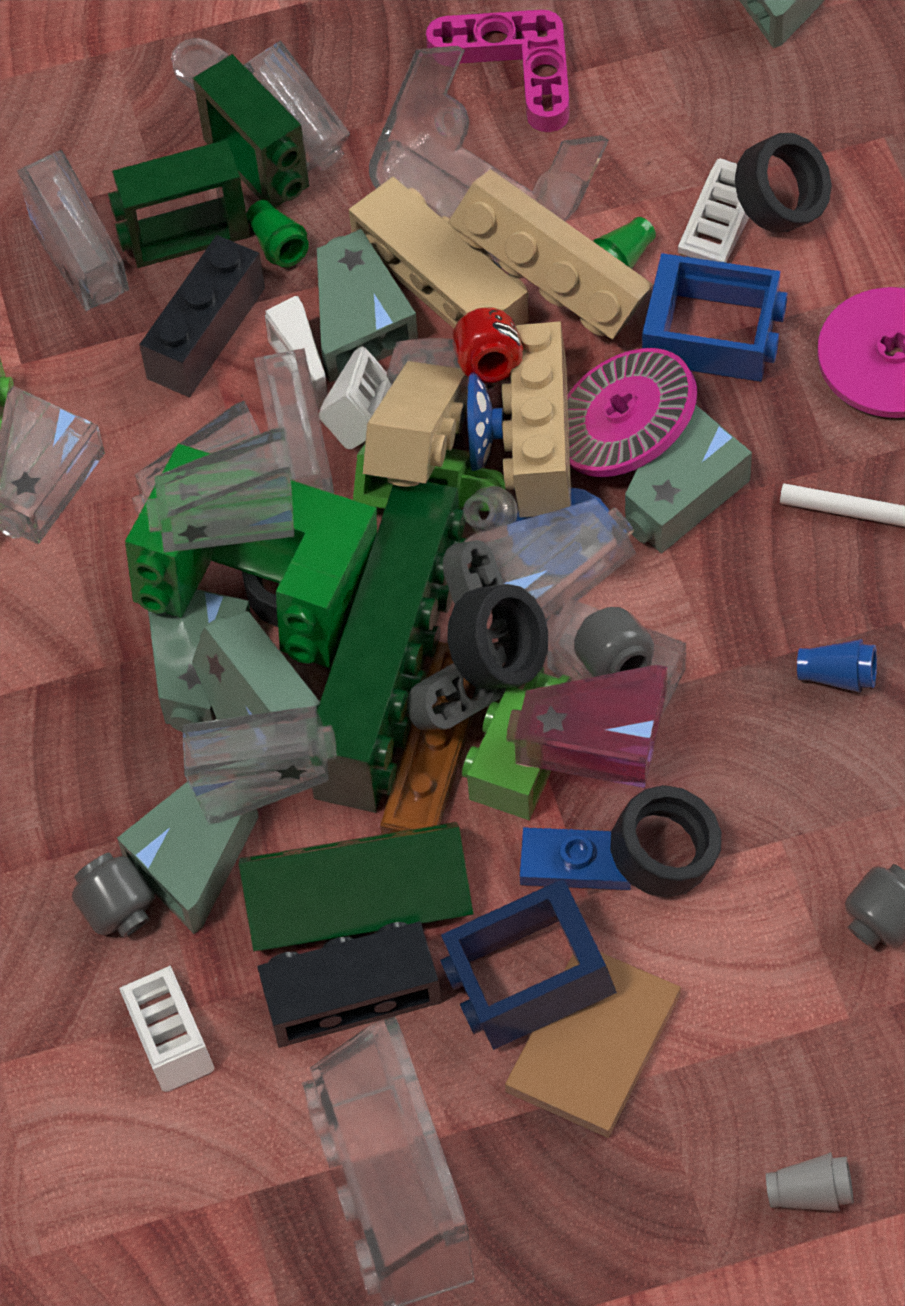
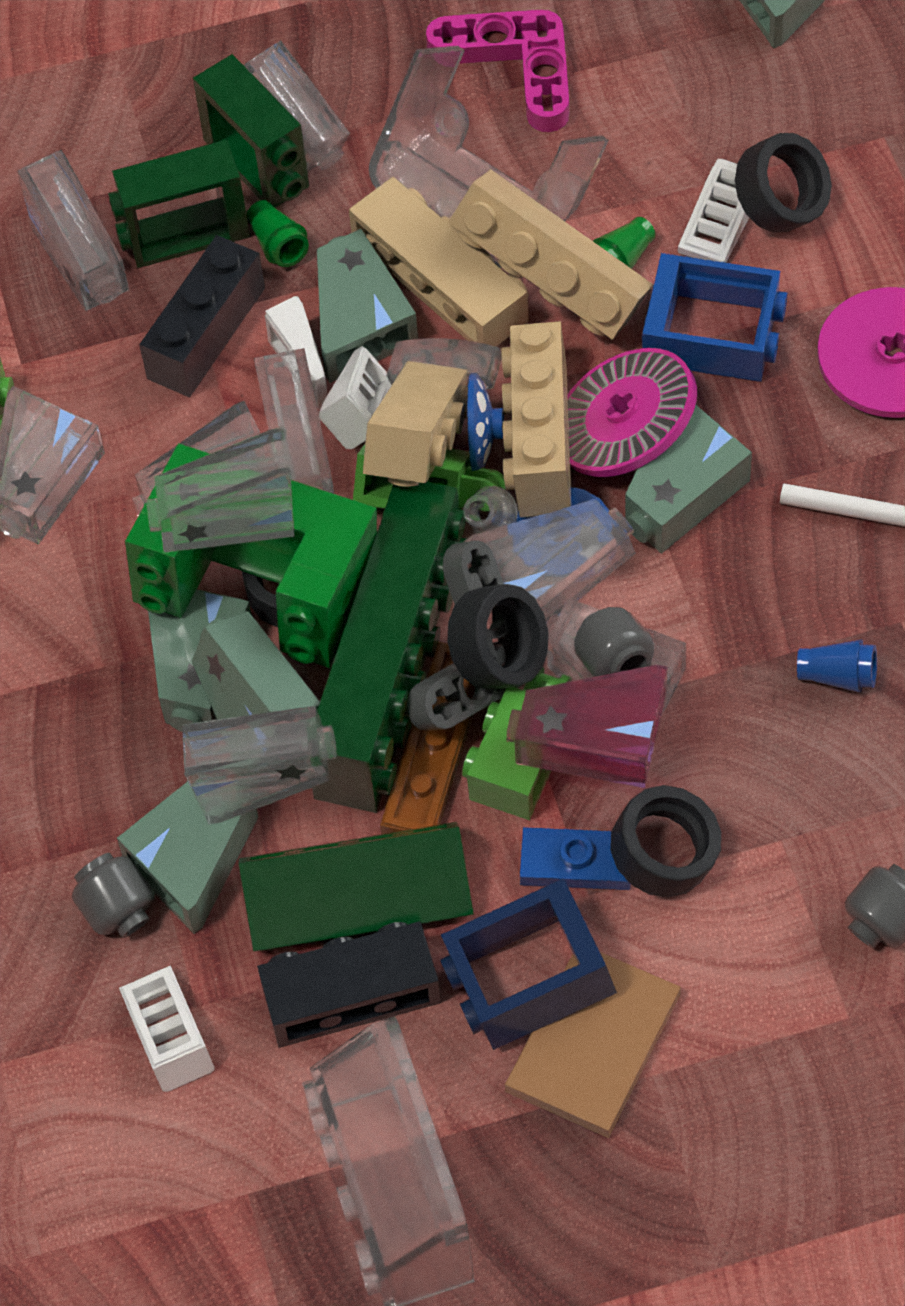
clear tile [171,38,228,92] -> none
red head [452,307,523,384] -> none
light grey cone [766,1153,854,1211] -> none

